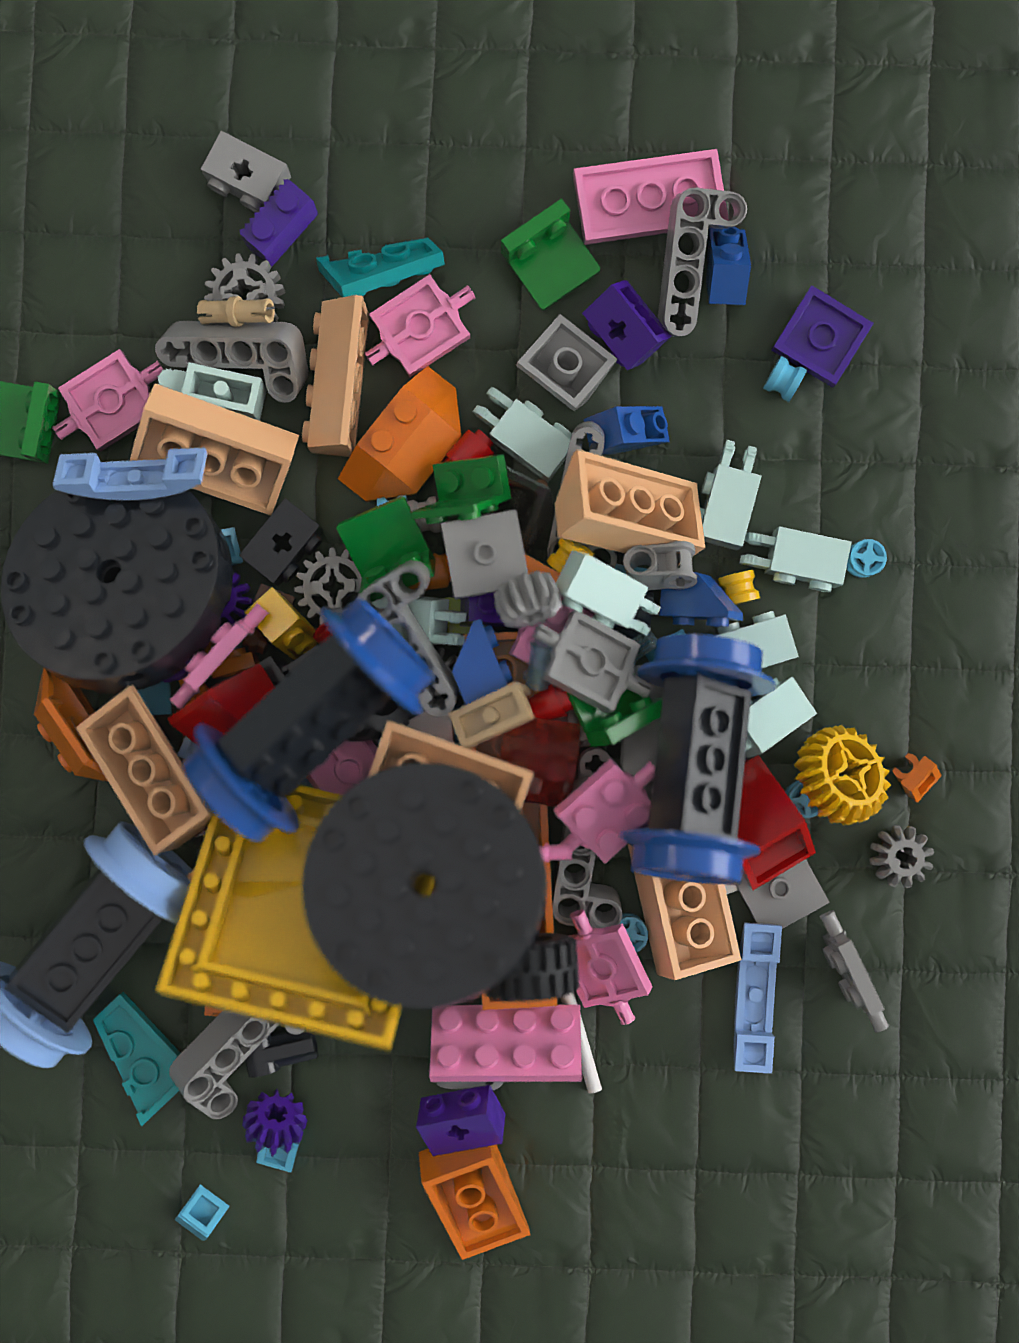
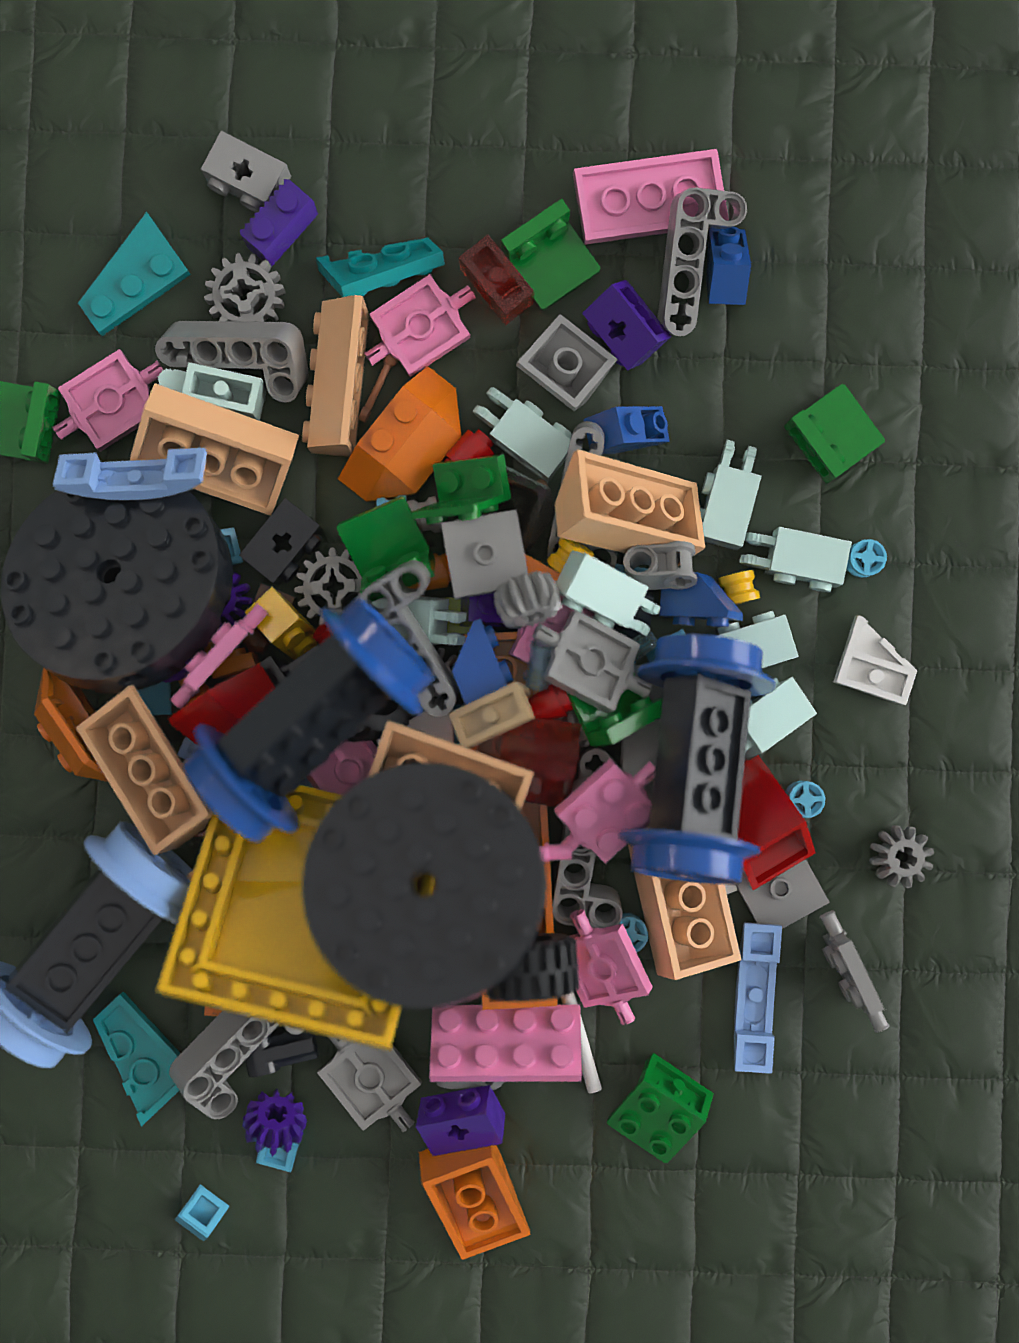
tan pin [197,296,275,327] -> none
medium azure wheel [763,356,807,402] -> none
dark purple plate [772,285,874,388] -> none
yellow gear [794,725,891,826] -> none
orange tile [892,753,941,803] -> none
none -> teal wing [78,212,191,336]
none -> light grey plate [317,1037,422,1132]
none -> nougat hinge [358,354,398,423]
none -> clear red brick [459,235,534,326]
none -> green bracket [607,1053,714,1163]
none -> green bracket [784,384,885,485]
none -> white wing [833,615,917,705]

